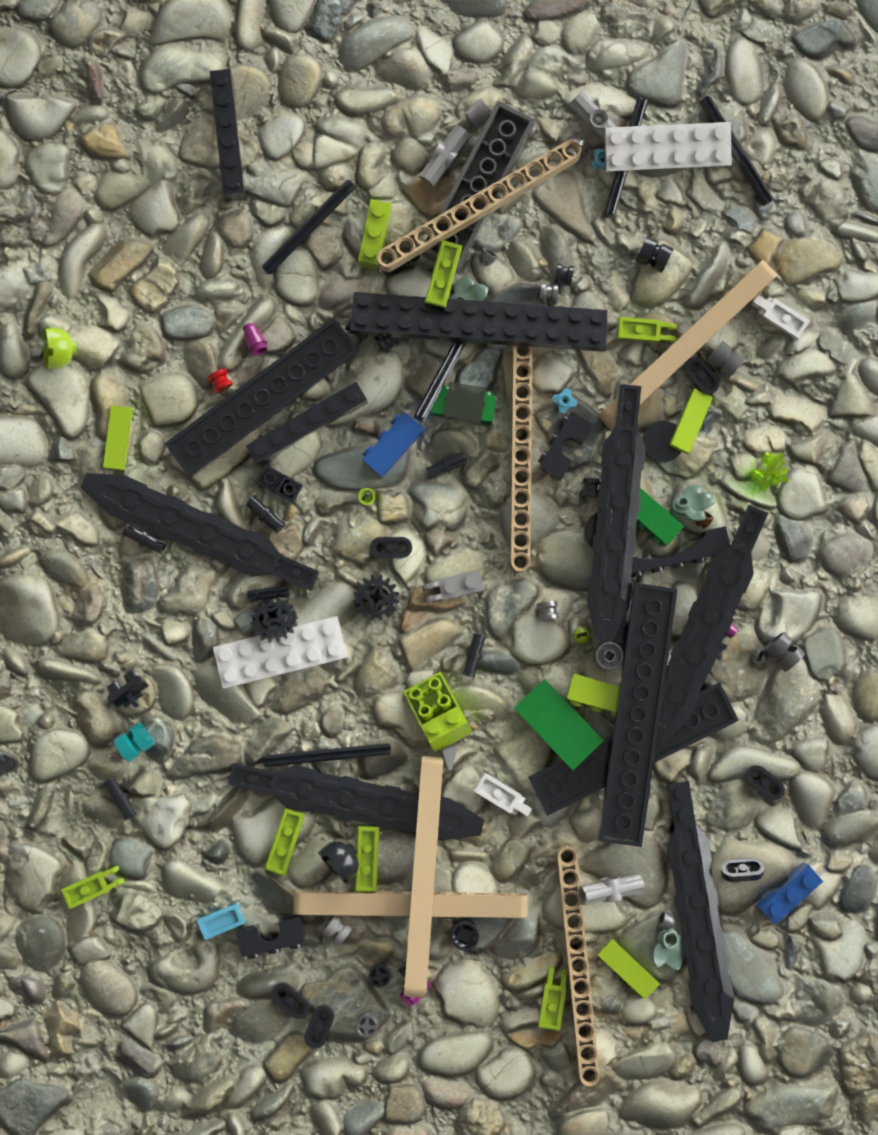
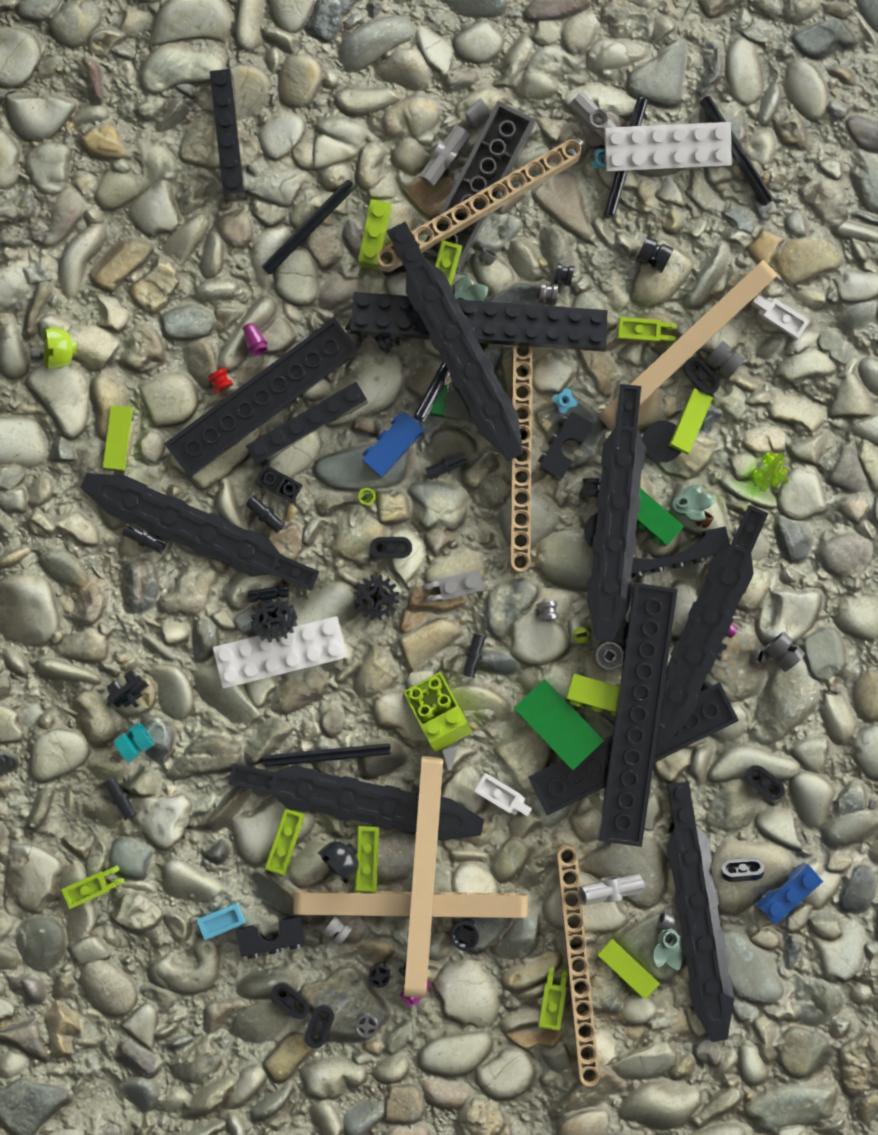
none -> black plate [386,221,523,461]

